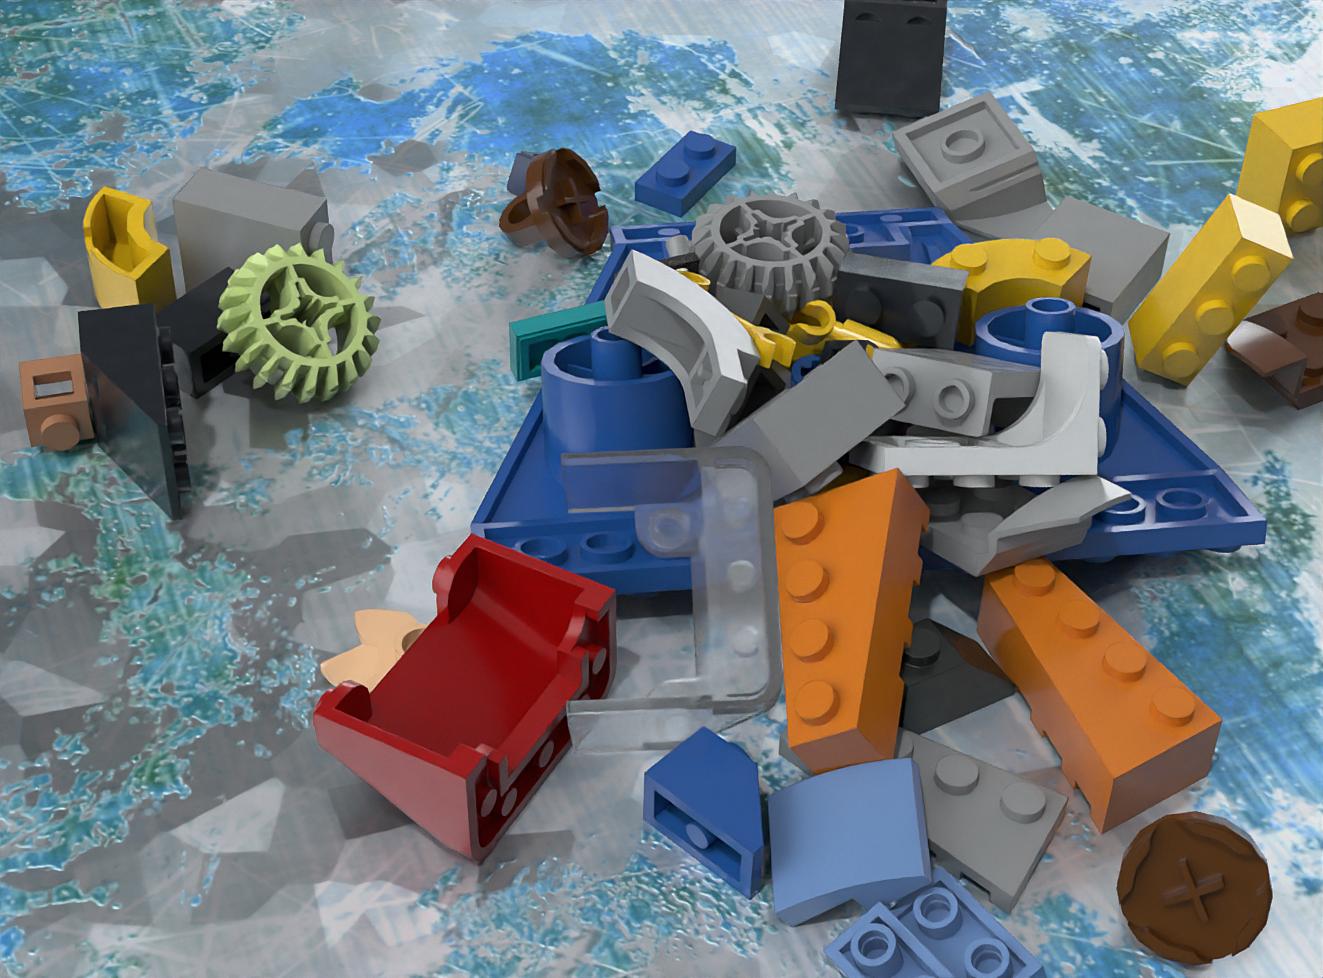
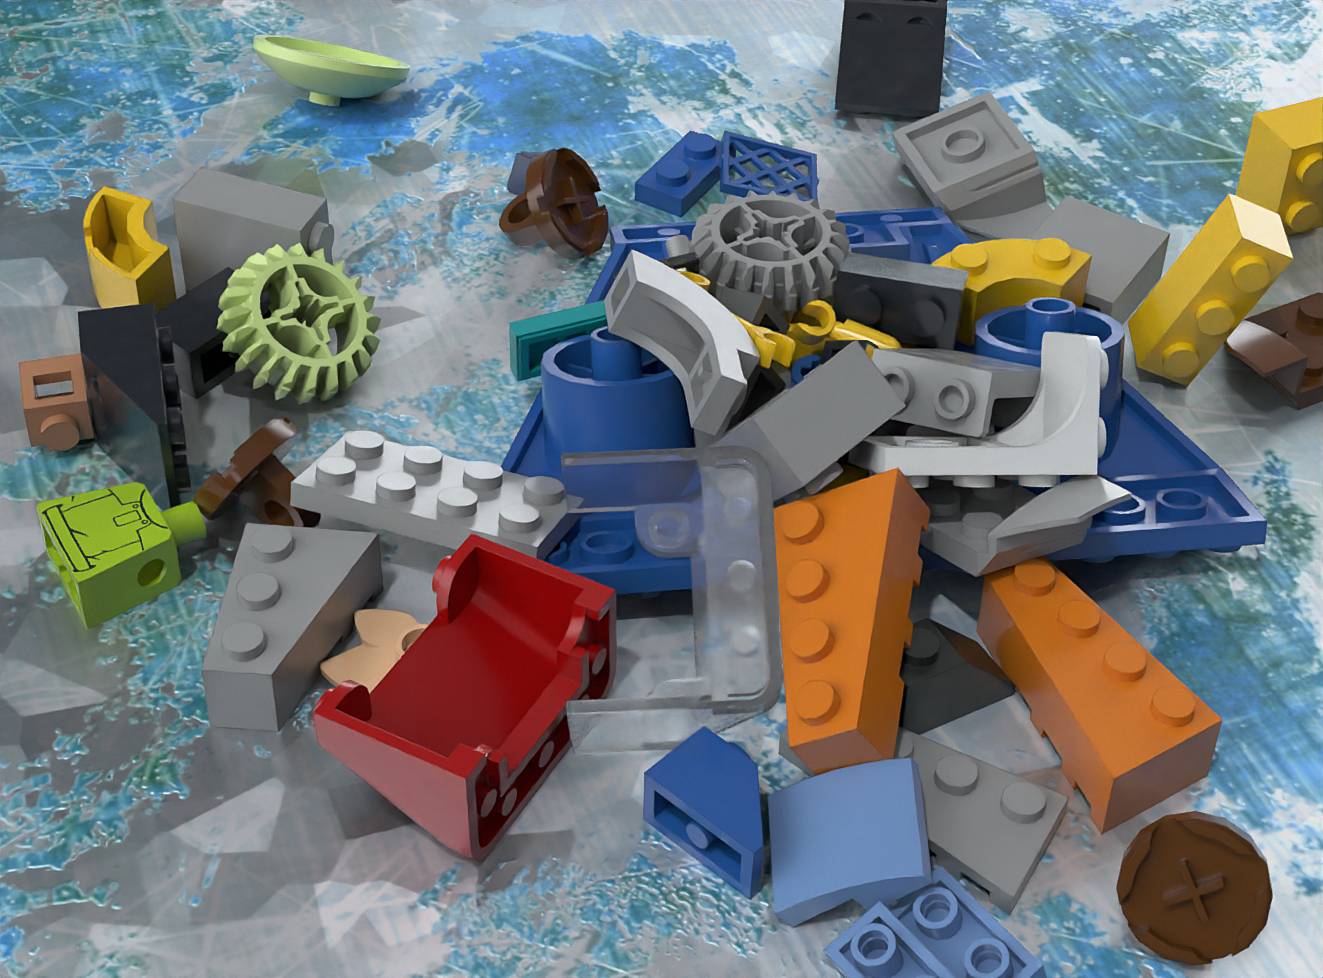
none -> lime torso [36,482,206,629]
none -> reddish brown tile [193,416,321,528]
none -> light grey wedge [201,523,383,732]
none -> yellowish green dish [253,35,410,107]
none -> light grey plate [290,431,585,561]
none -> blue window [718,130,820,202]

